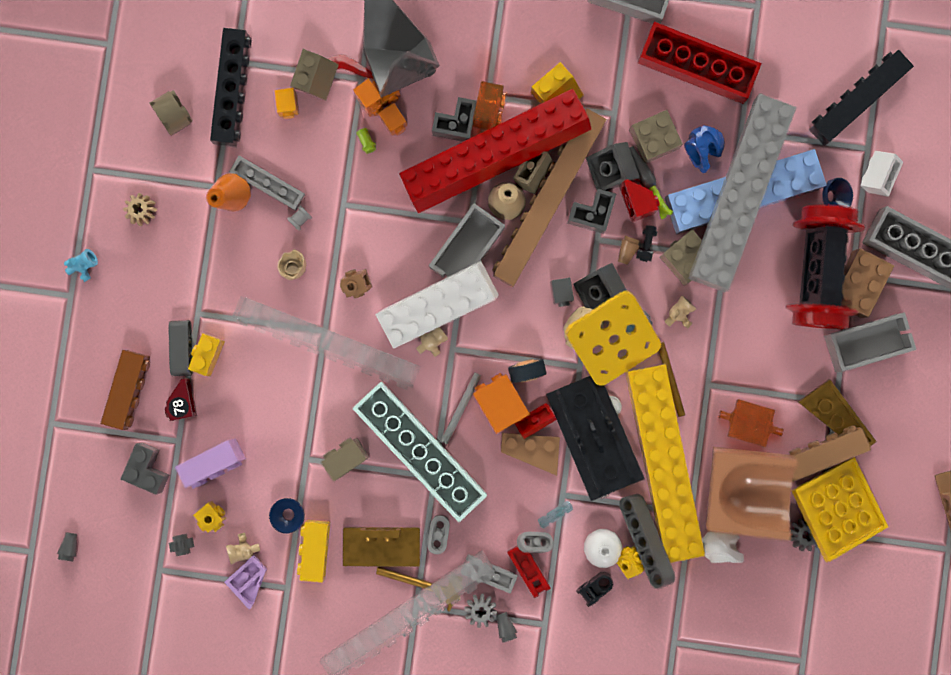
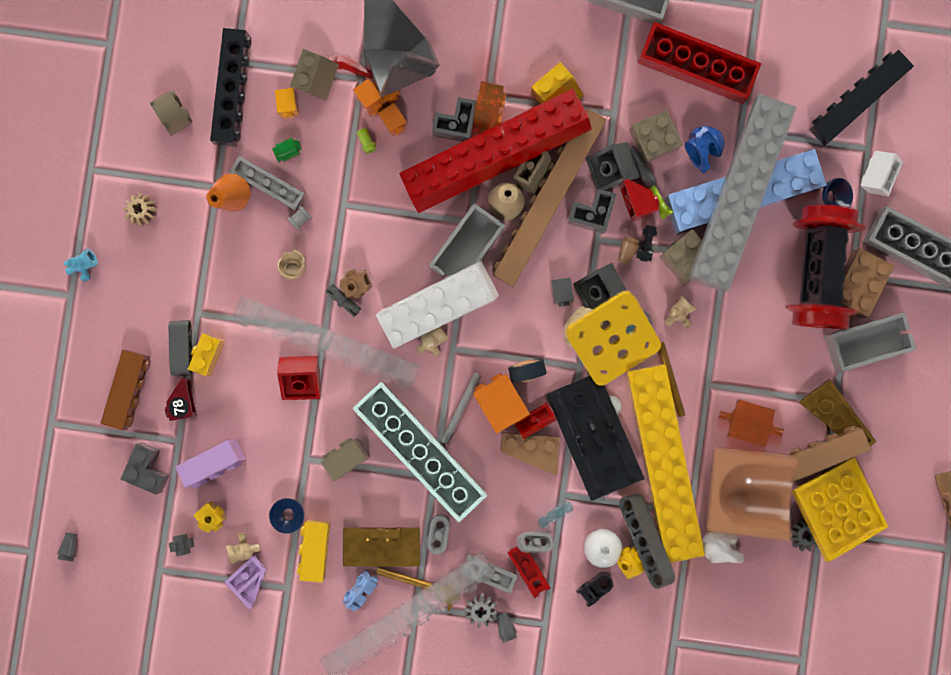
none -> green brick [272,137,302,162]
none -> red slope [277,356,320,400]
none -> dark grey pin [325,283,362,318]
none -> light blue hinge [343,570,378,611]

